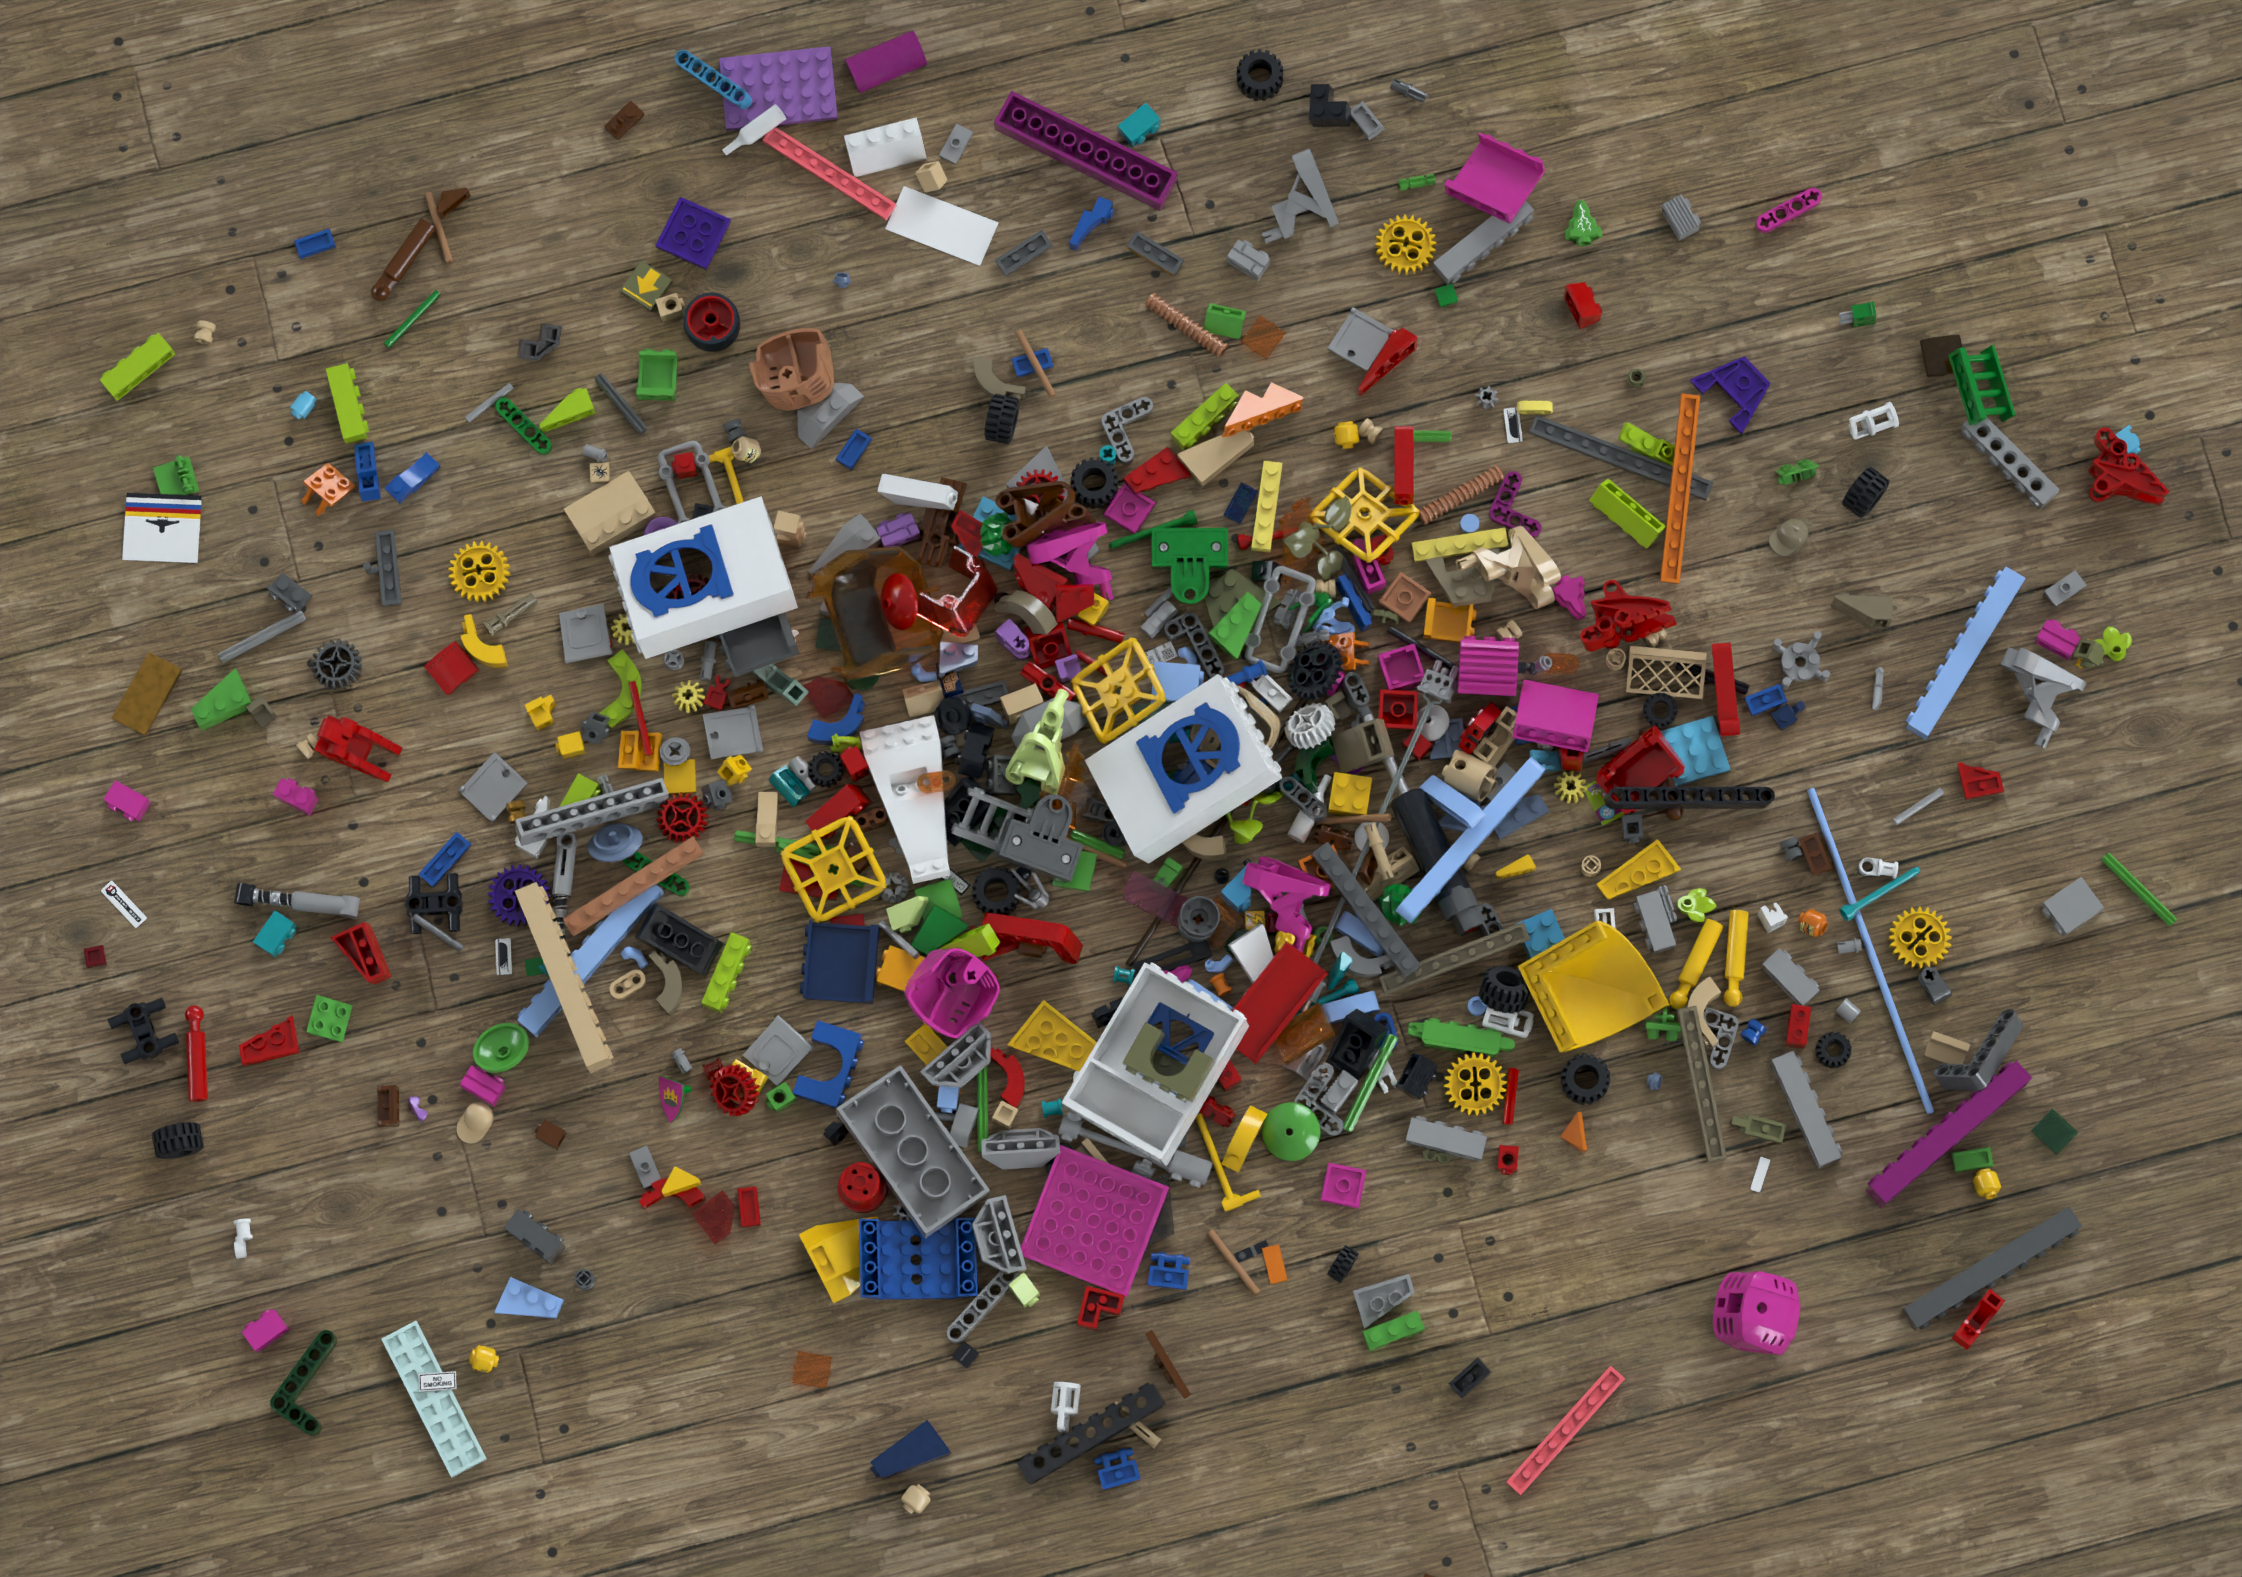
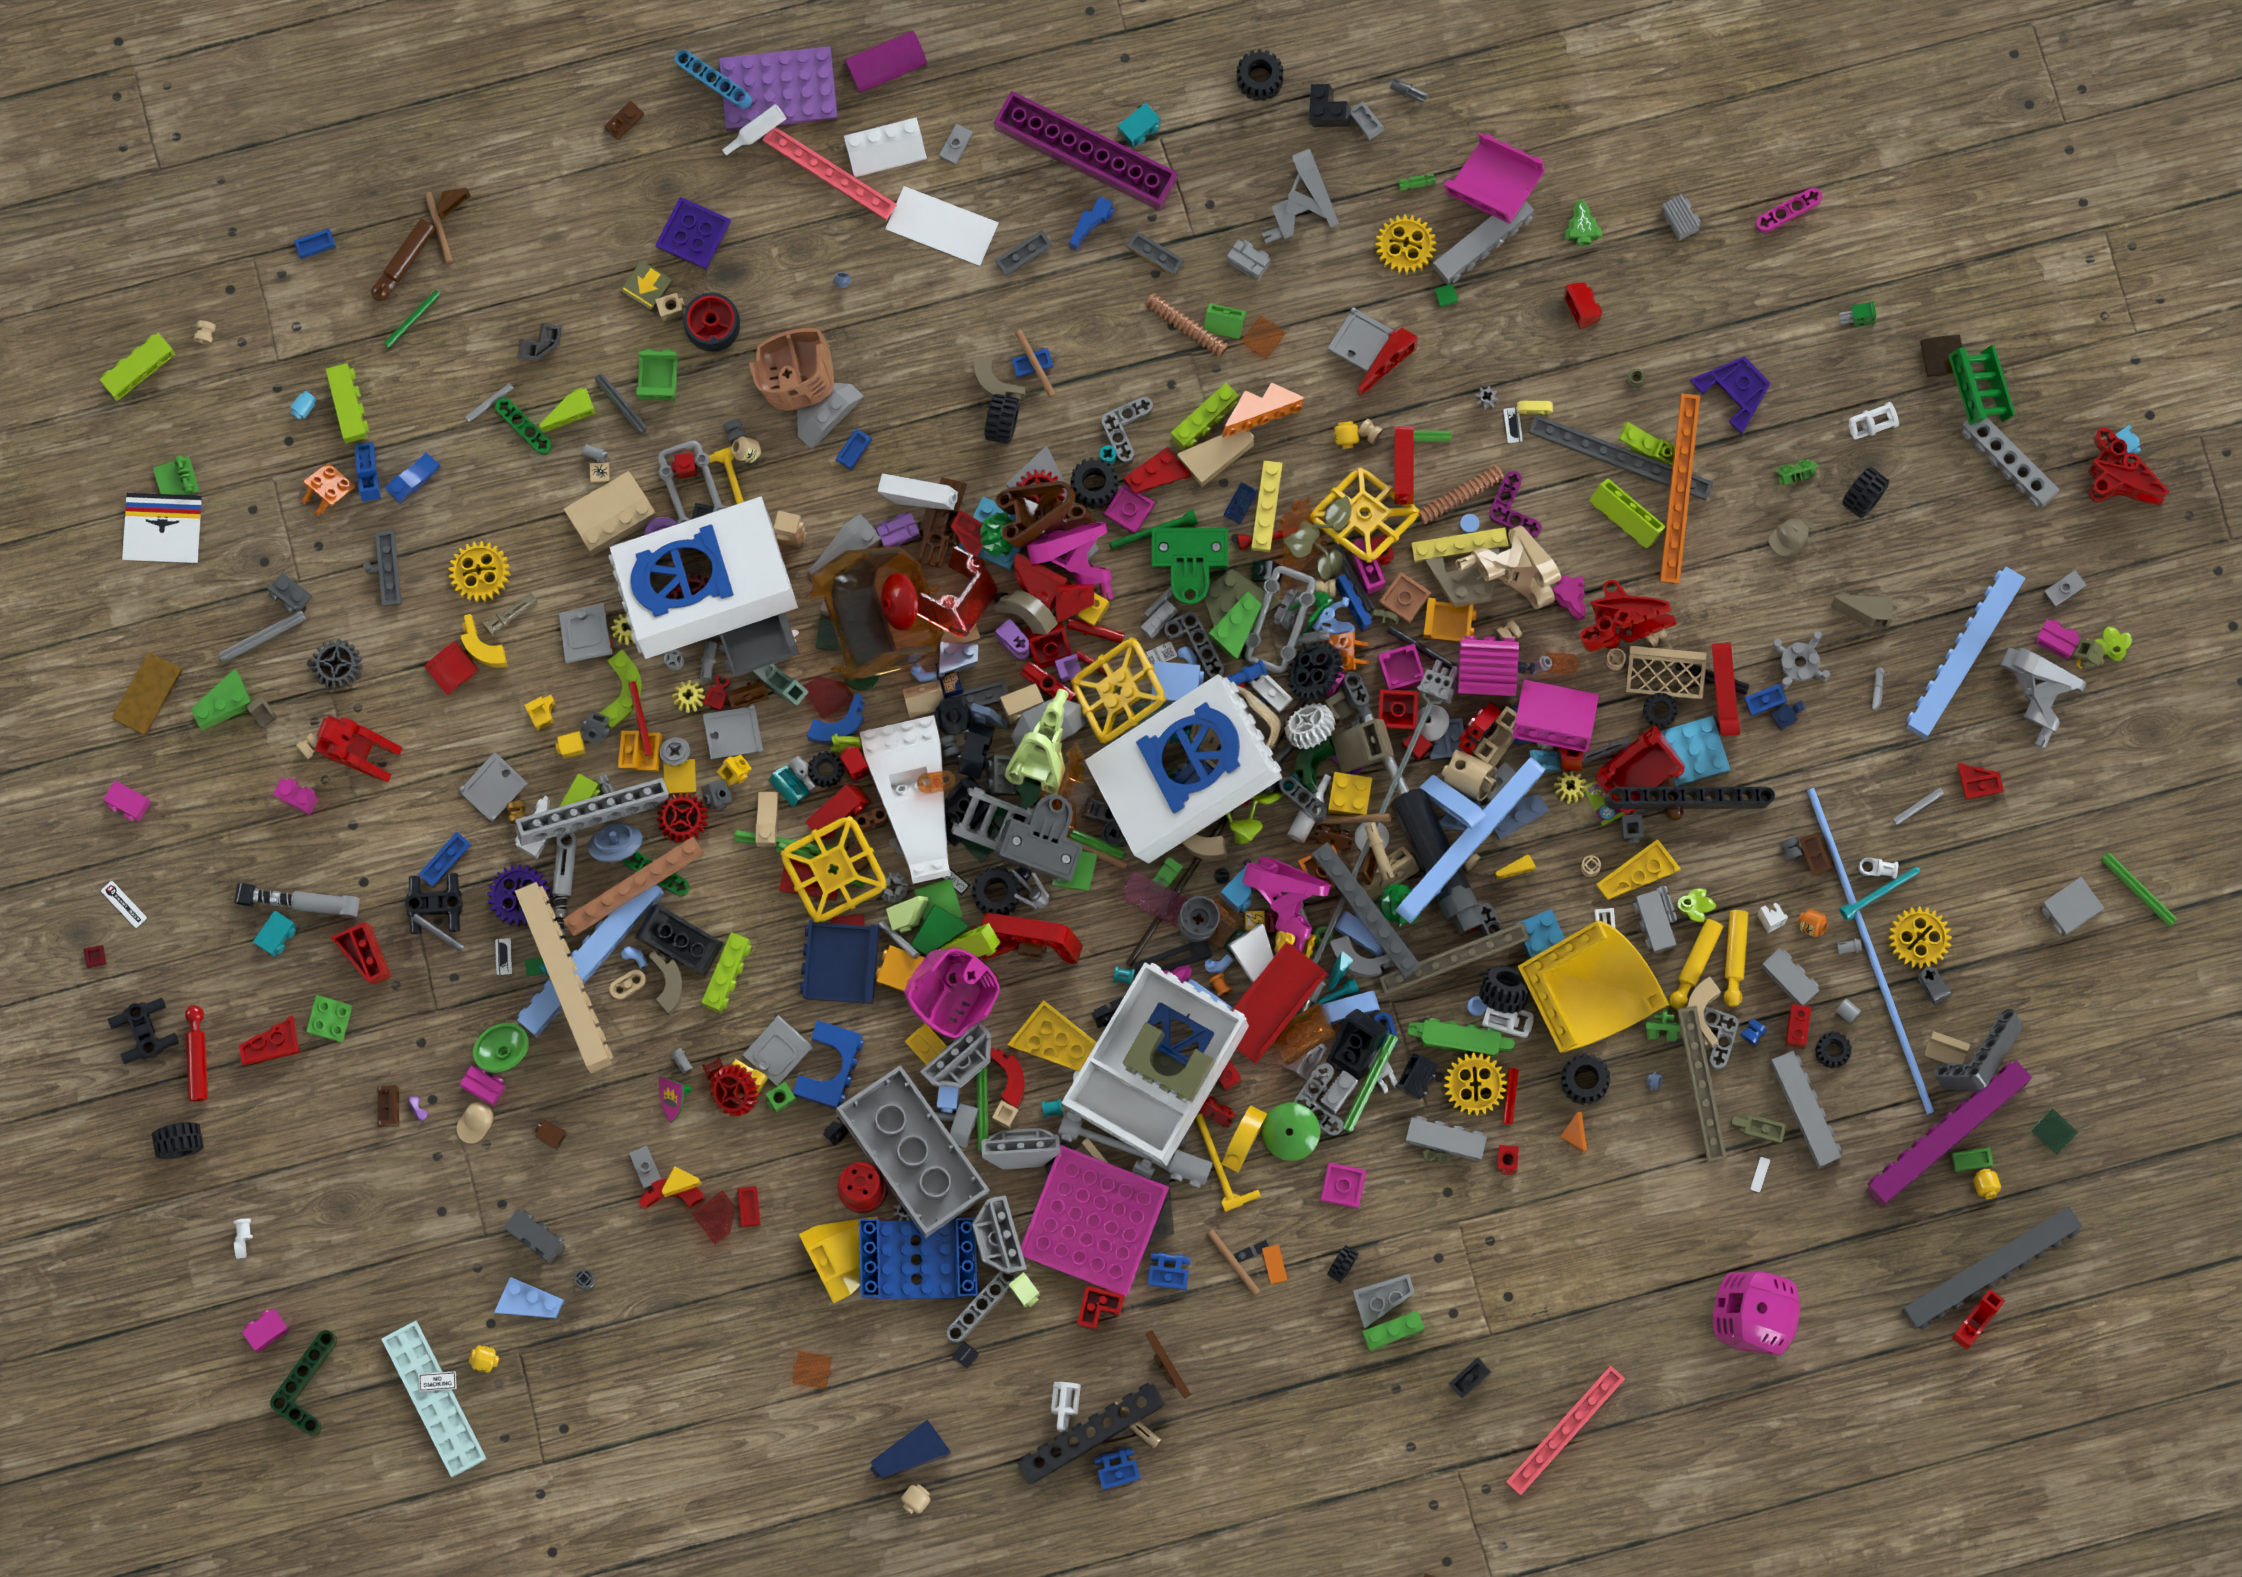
tan panel [915,161,947,192] -> none

